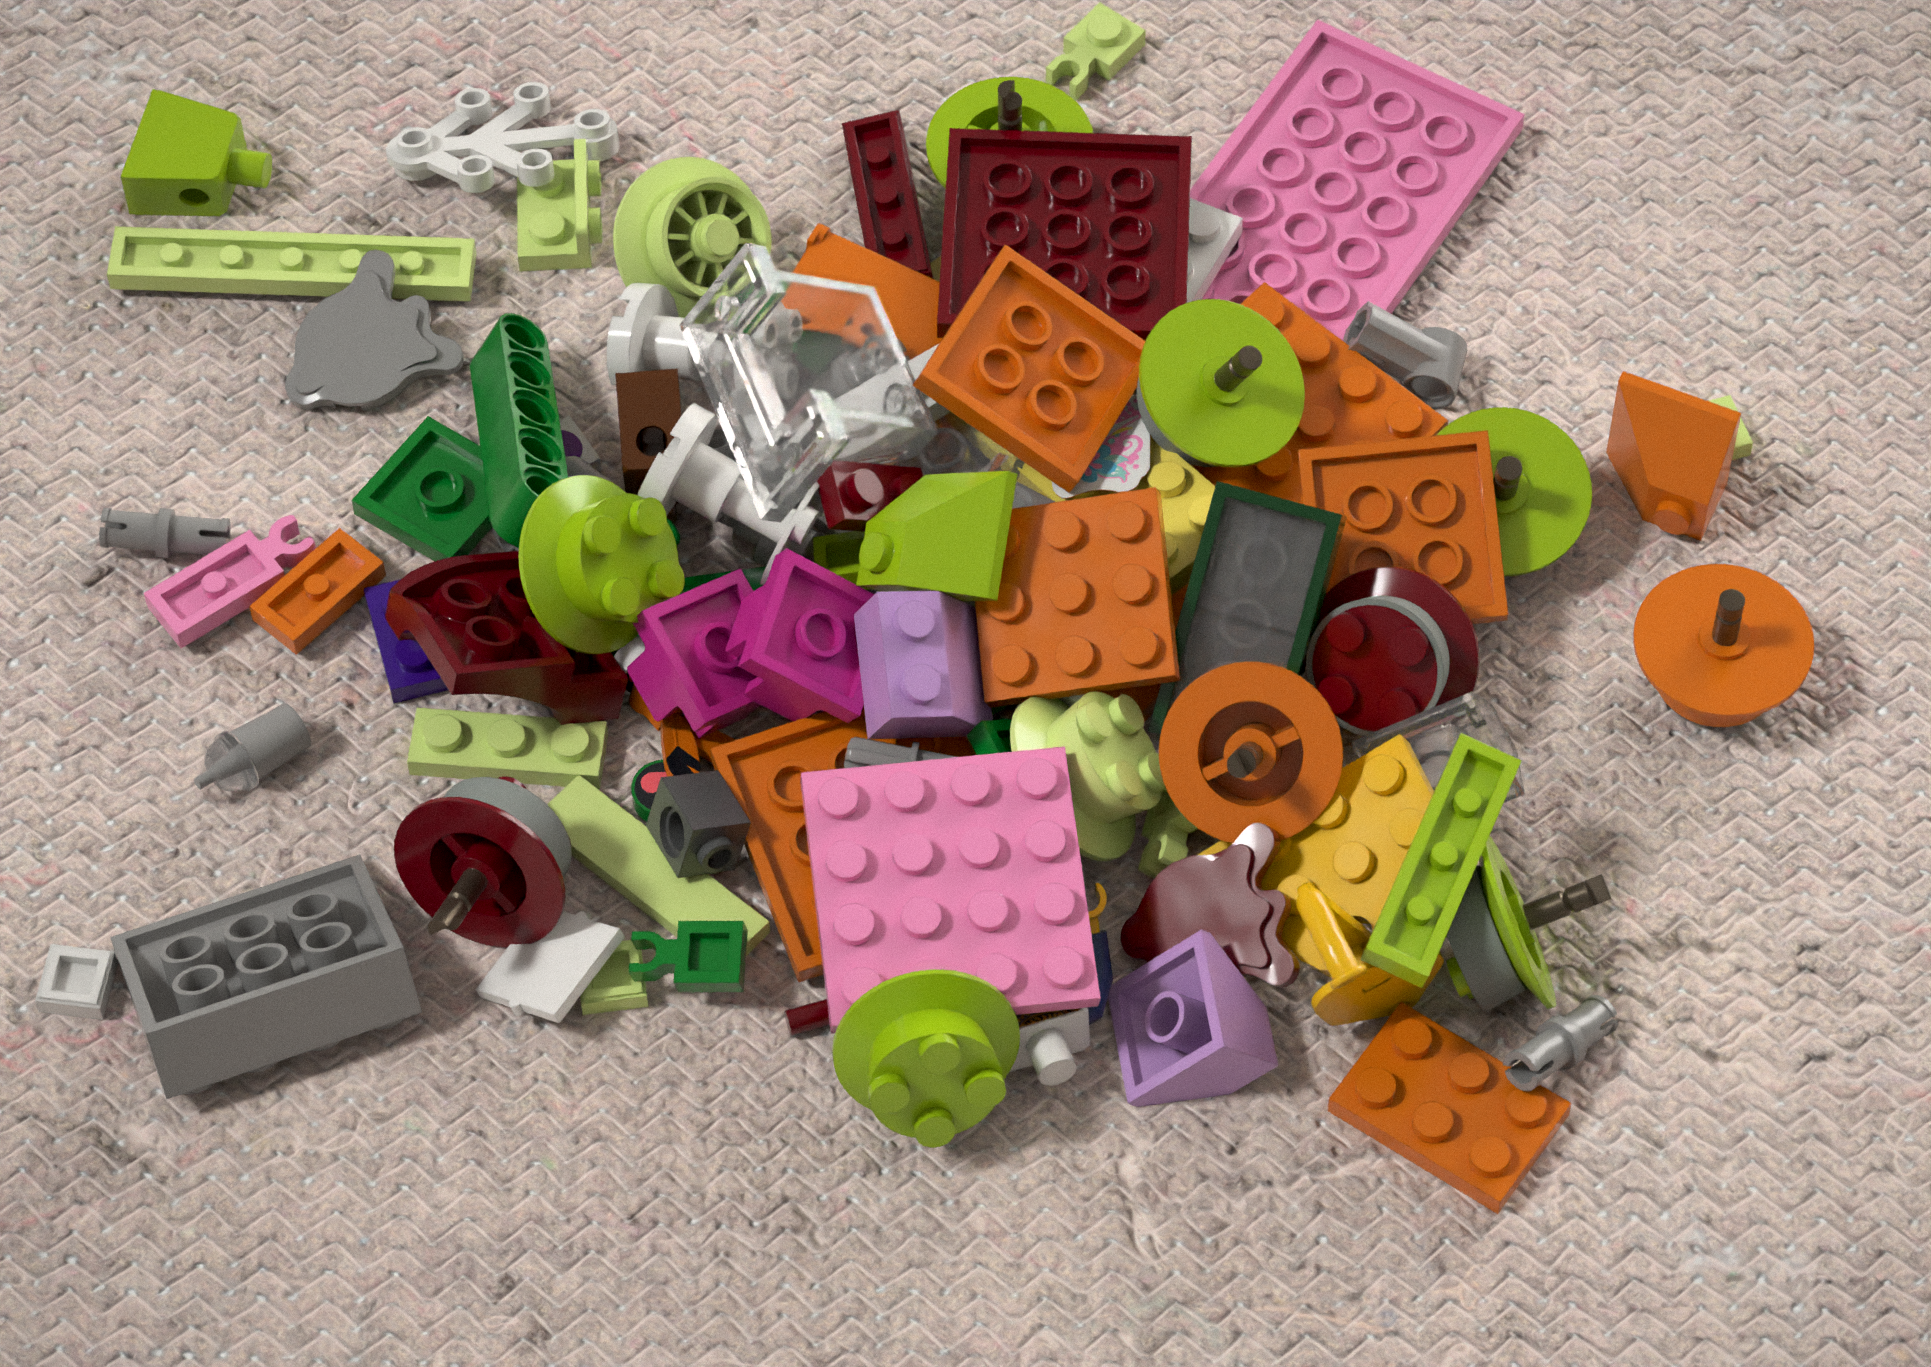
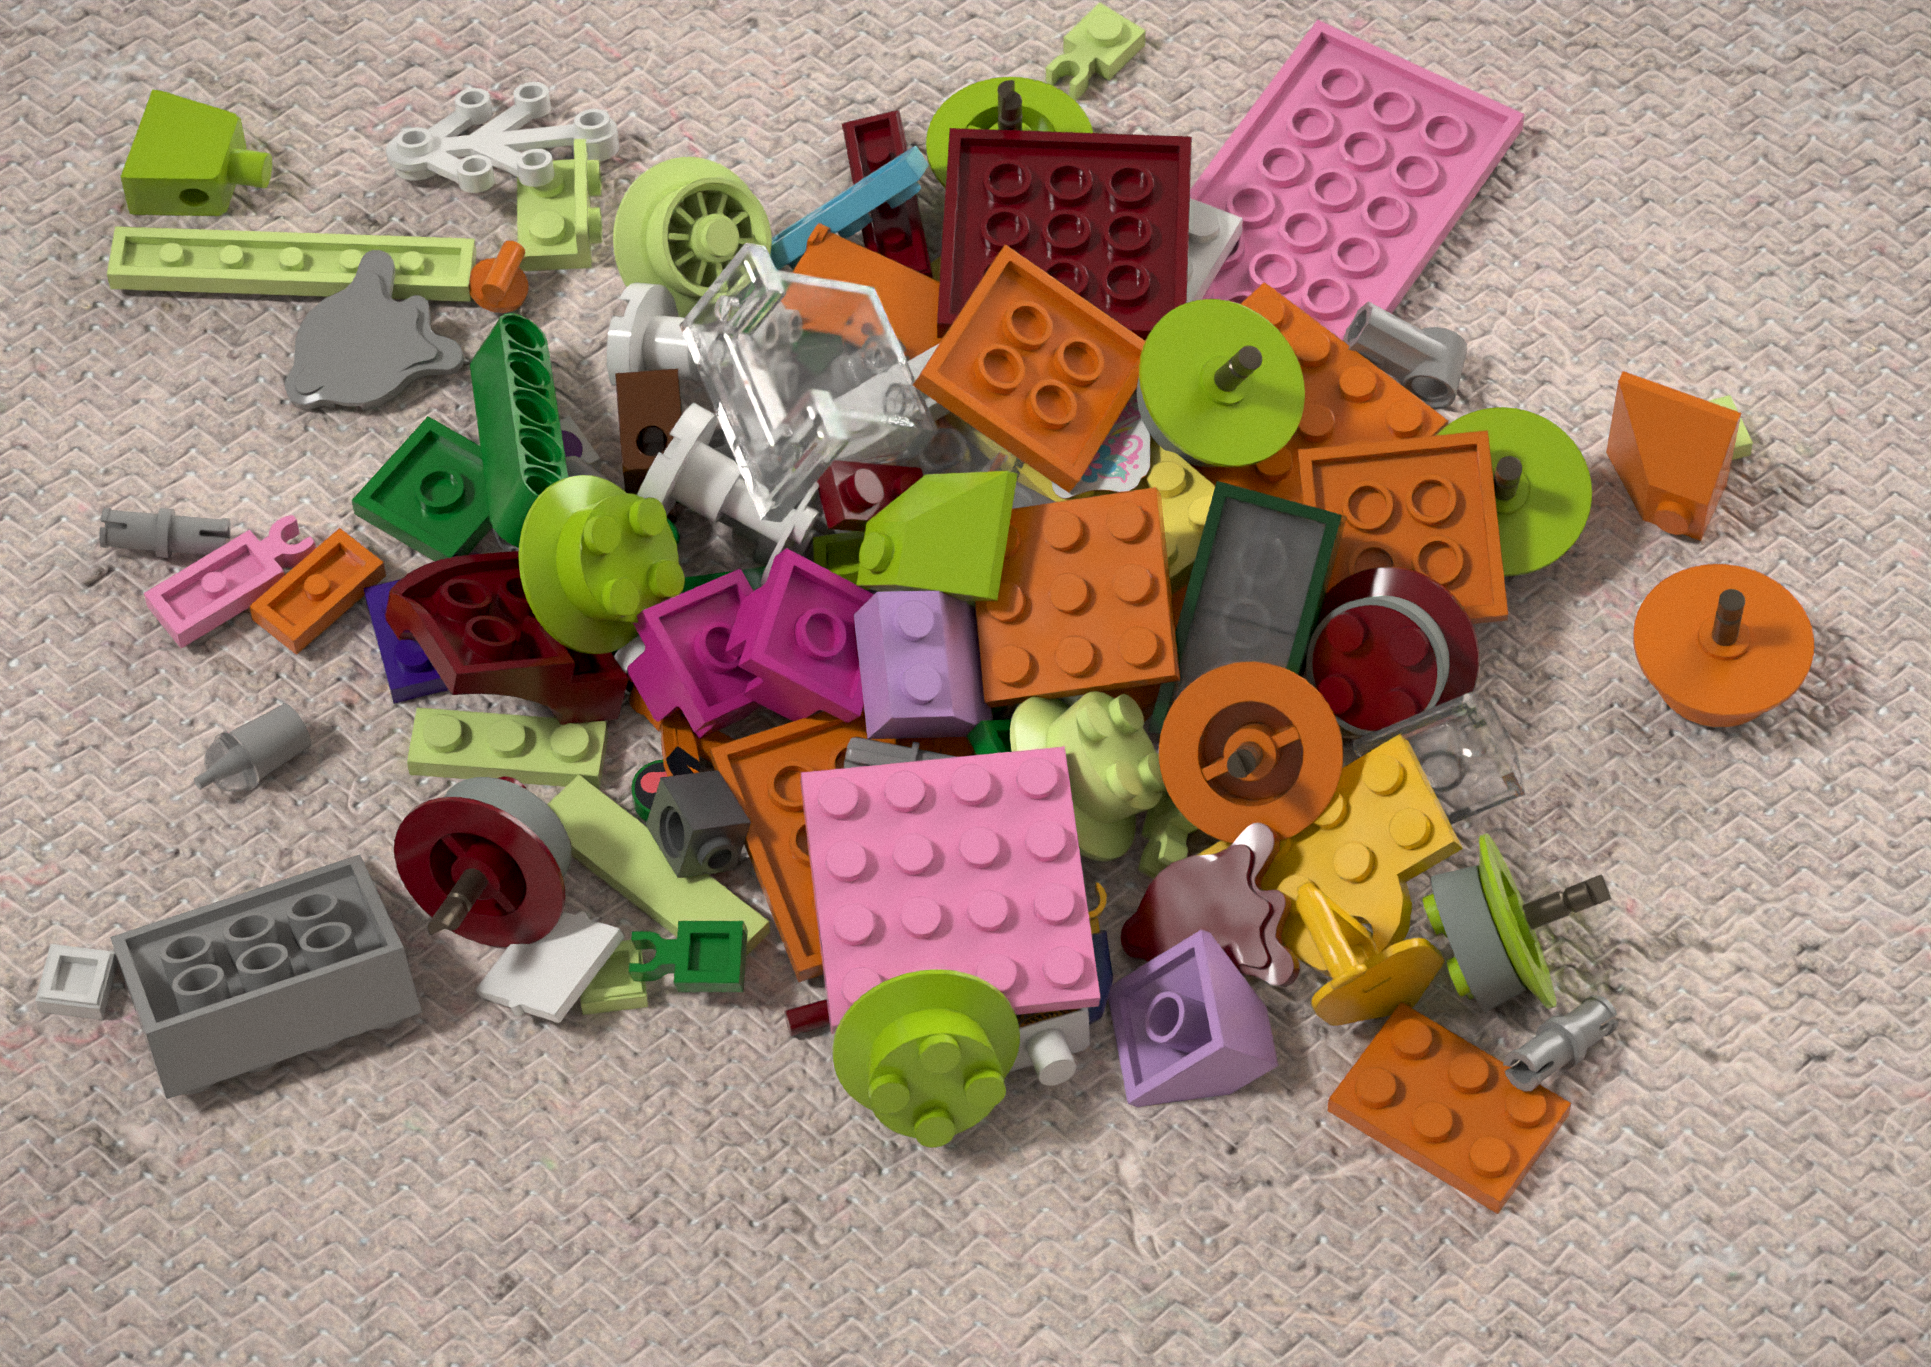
lime plate [1360,733,1522,988] -> none
none -> orange plate [469,241,529,313]
none -> medium azure plate [766,145,929,271]

